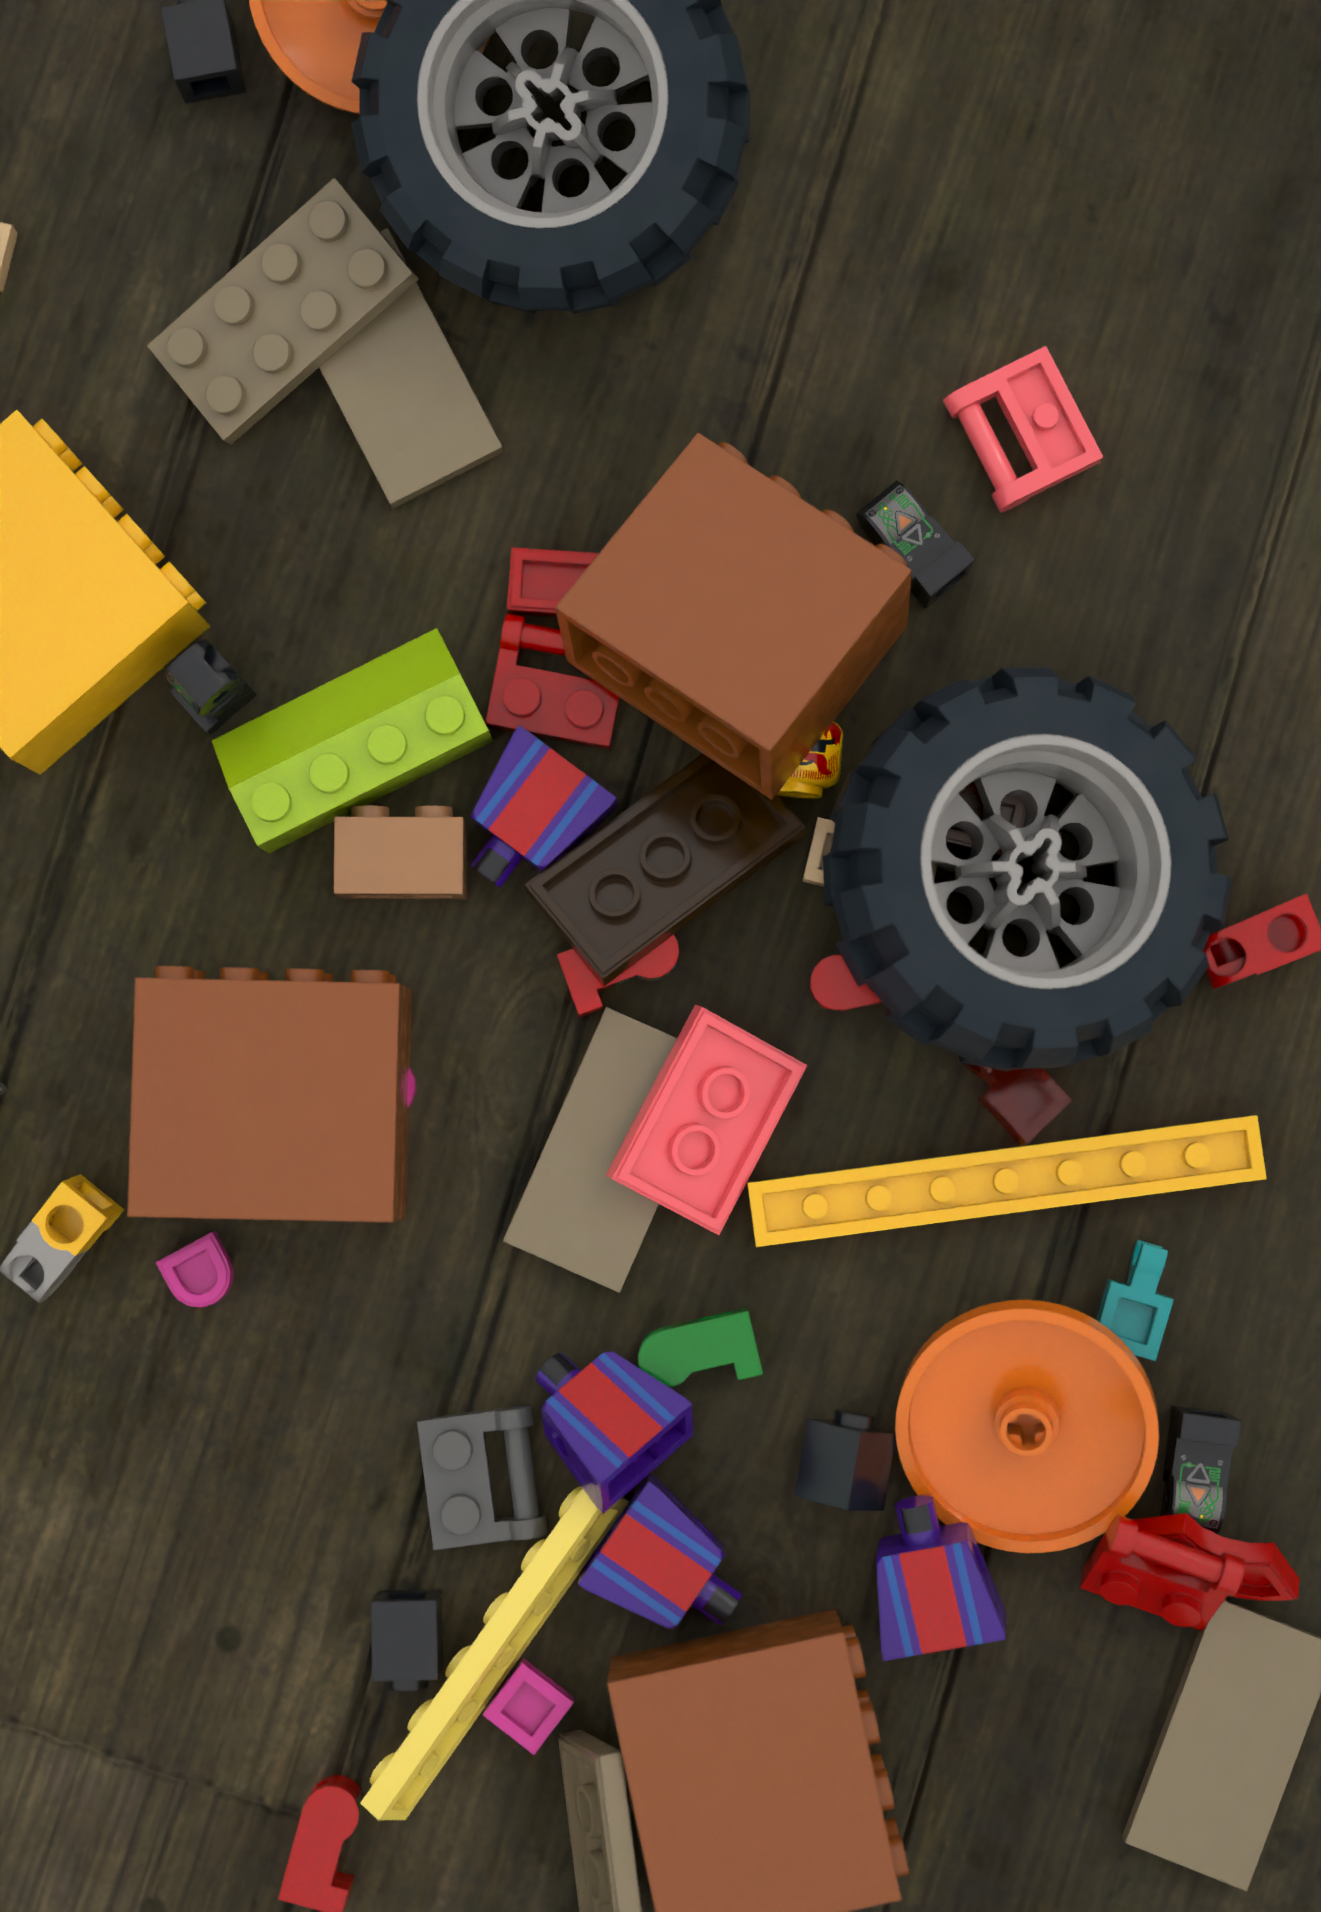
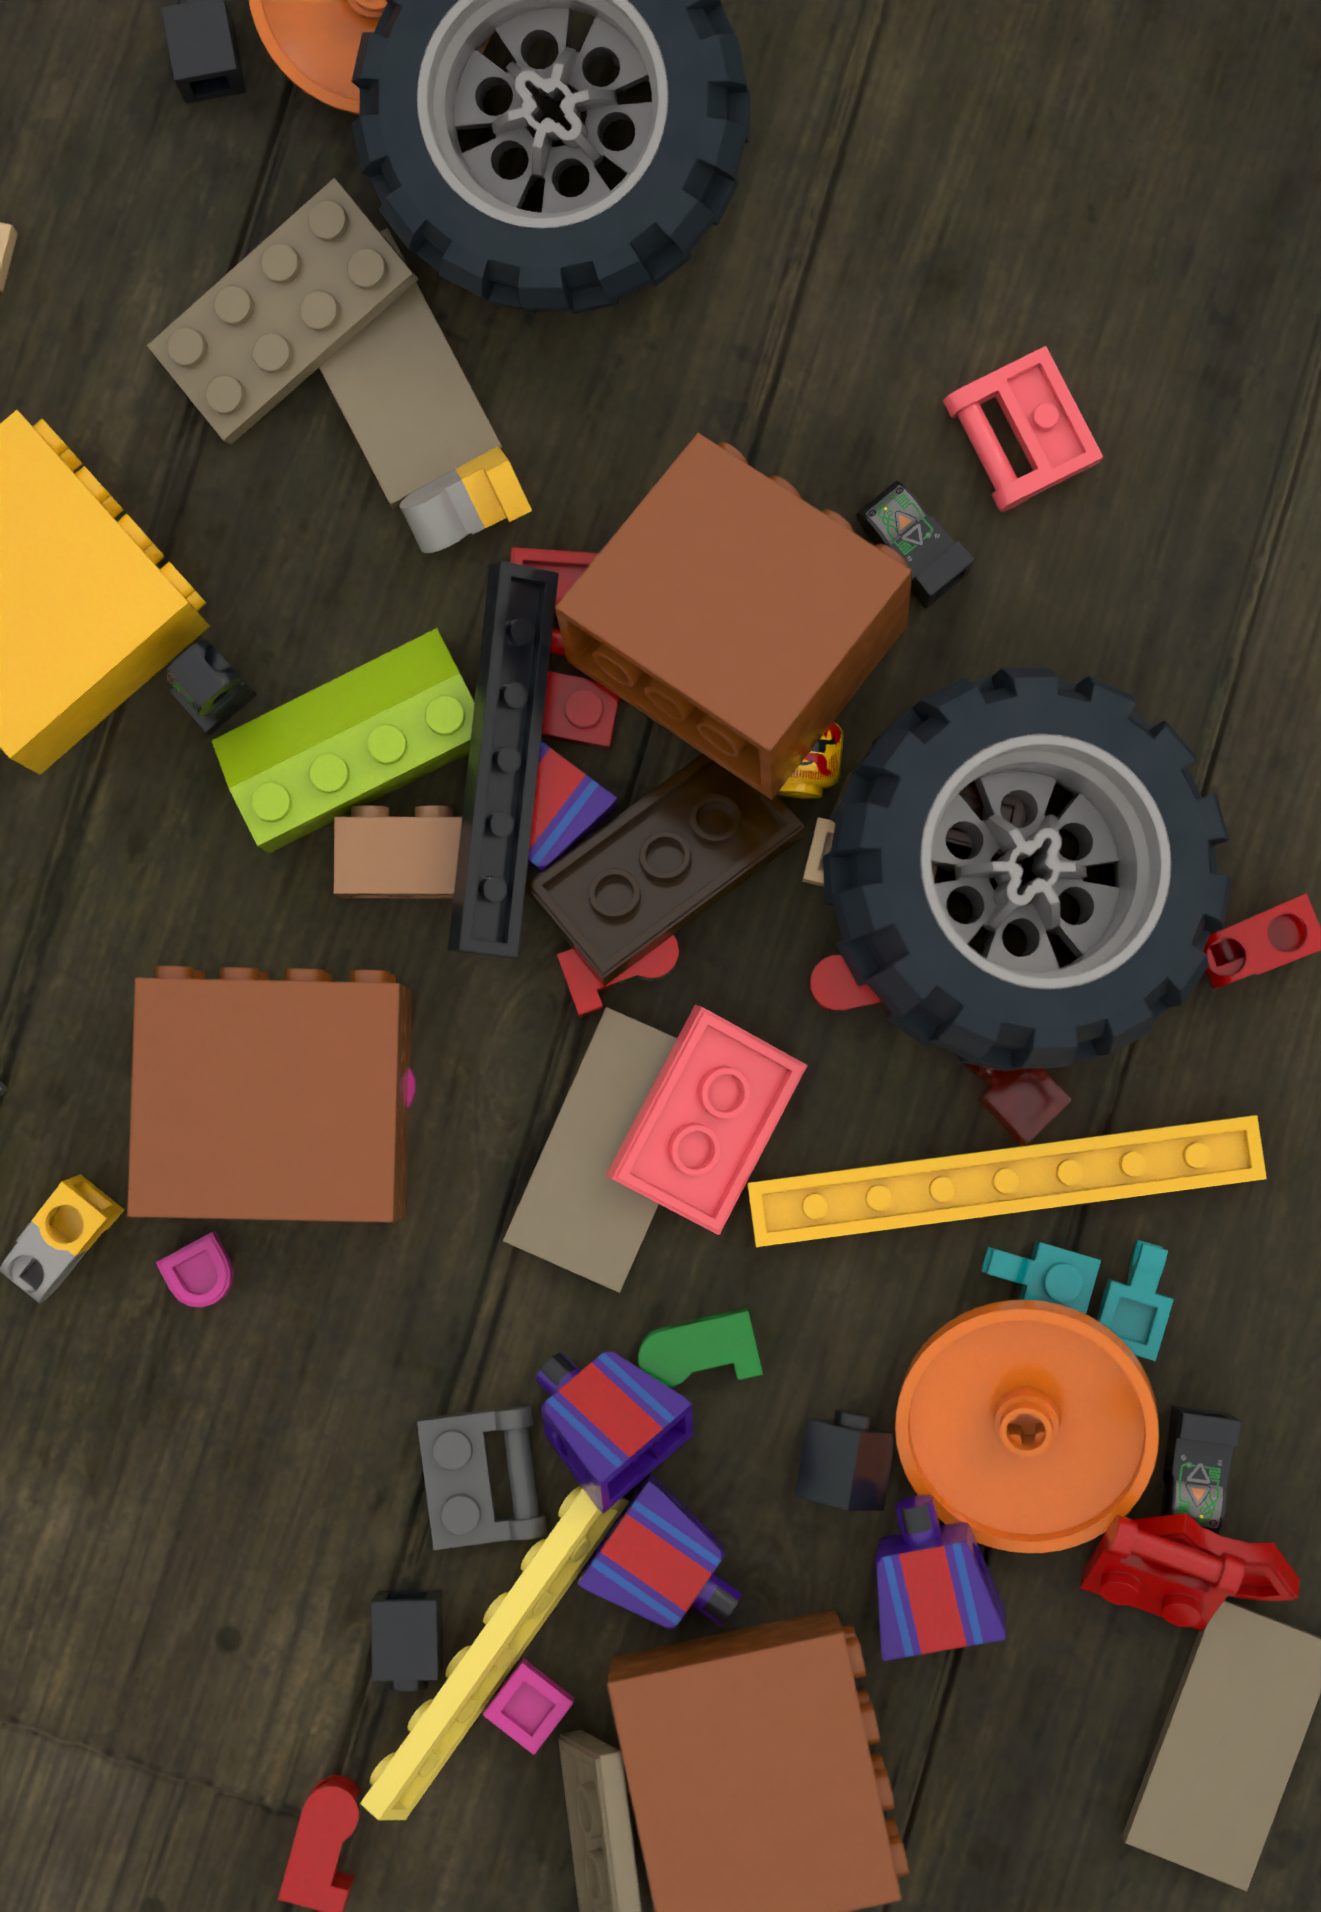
none -> leg [400,446,532,553]
none -> black plate [448,561,559,958]
none -> teal plate [981,1241,1101,1314]

